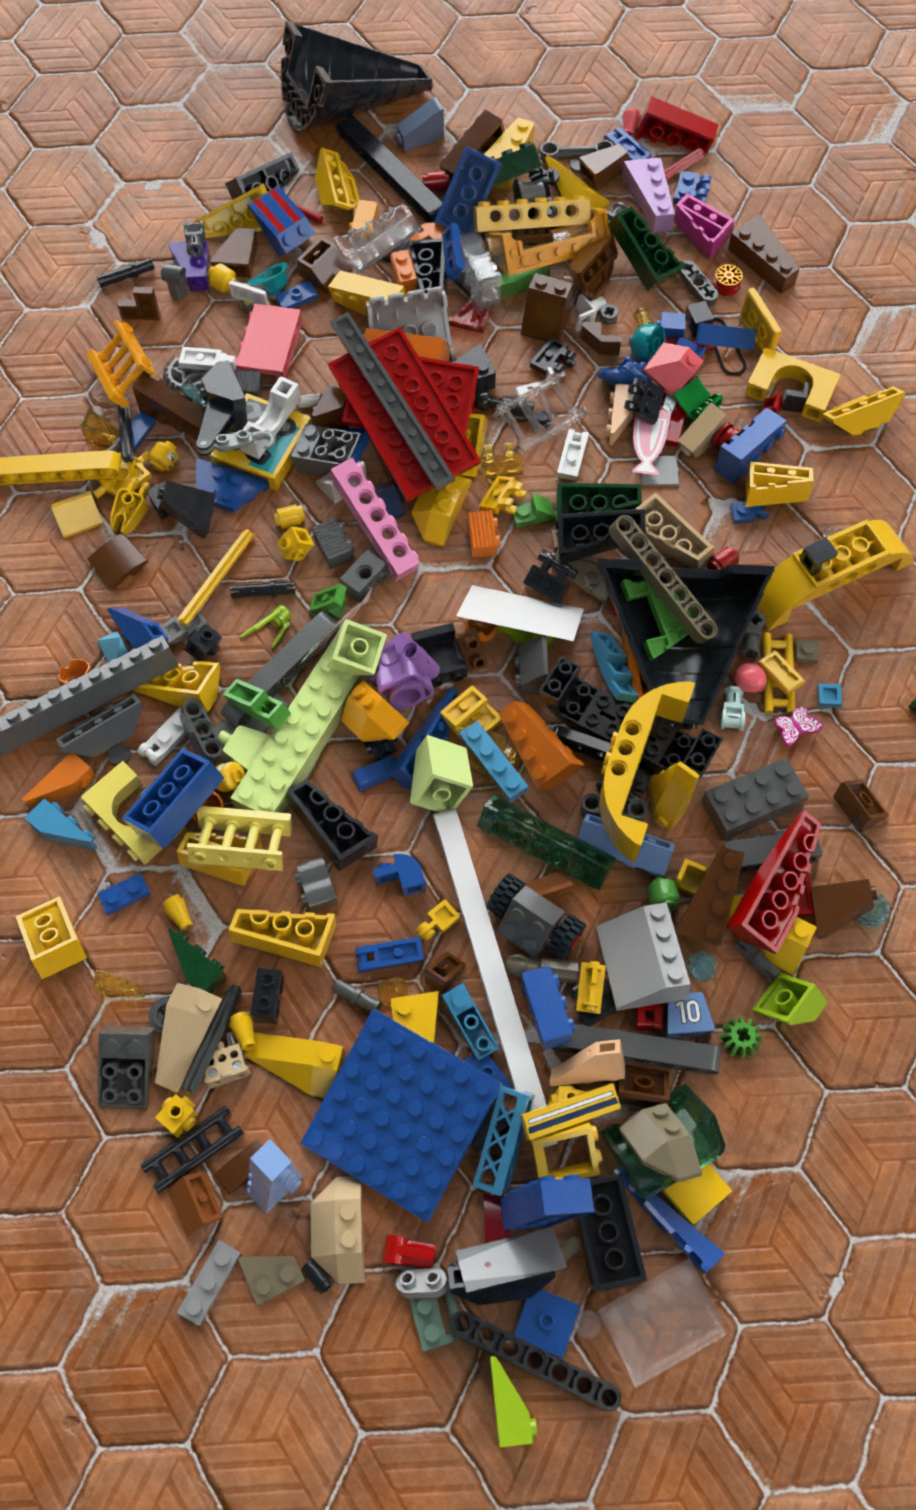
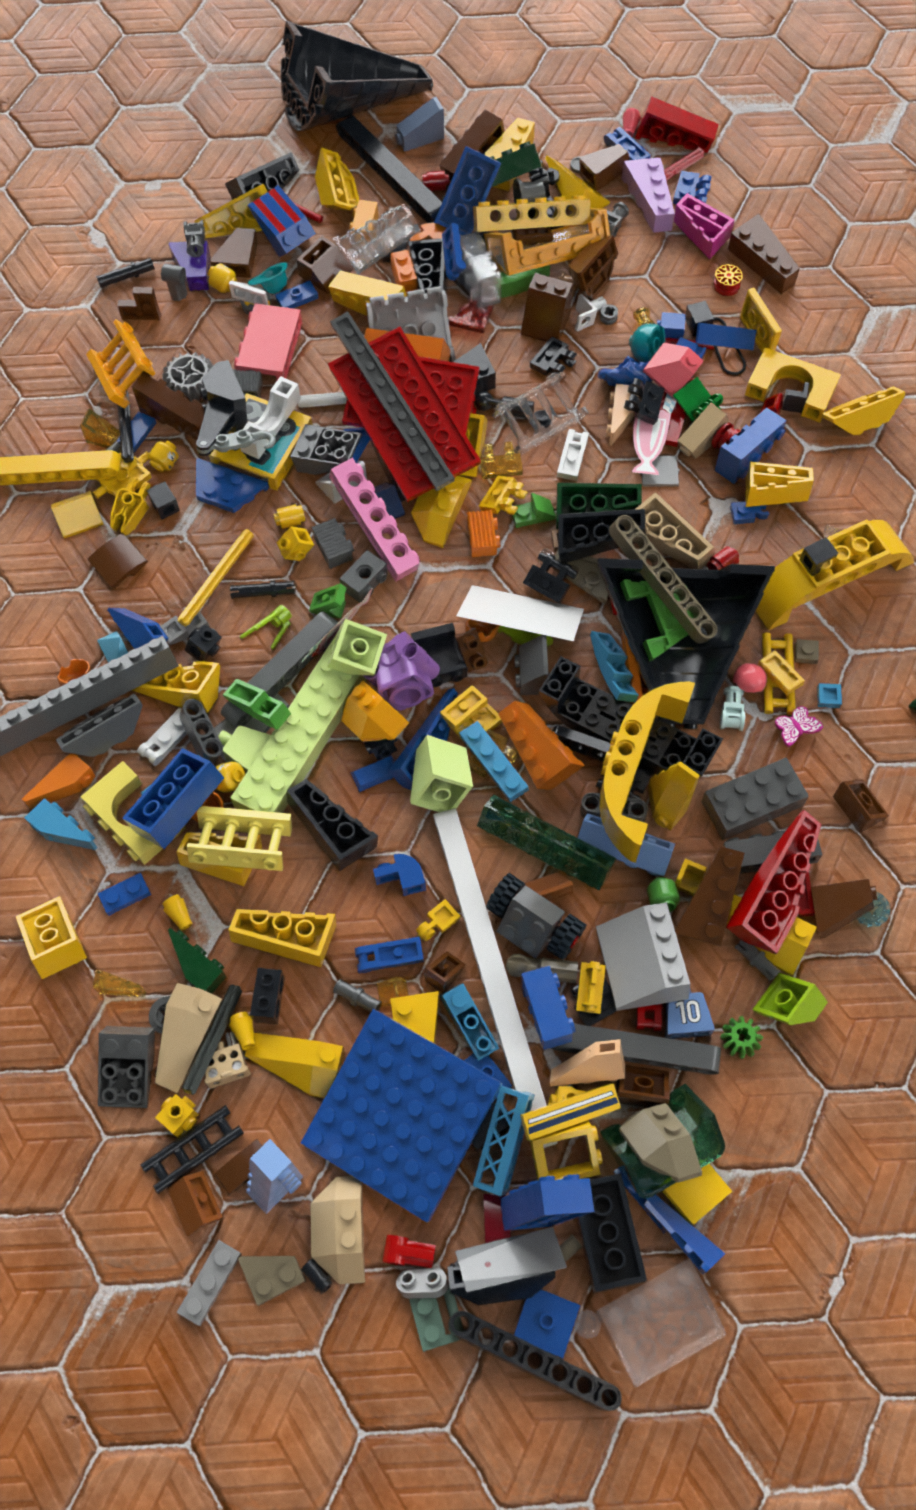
dark grey piece [108,744,131,766] -> none
black slope [157,480,216,538] -> none
white hinge [178,347,237,370] -> none
clear light blue gear [181,383,205,404] -> none
dark grey brick [294,857,338,912] -> none
reddish brown slope [310,384,349,430] -> none
lime slope [490,1356,537,1447] -> none
white piece [515,367,555,396] -> none
dark grey piece [540,140,614,163] -> none
reddish brown slope [580,322,621,355] -> none
dark green wedge [608,206,686,292] -> none
dark grey beam [679,261,718,307] -> none
clear light blue gear [687,951,719,981] -> none
dark grey connector [739,611,765,658] -> none

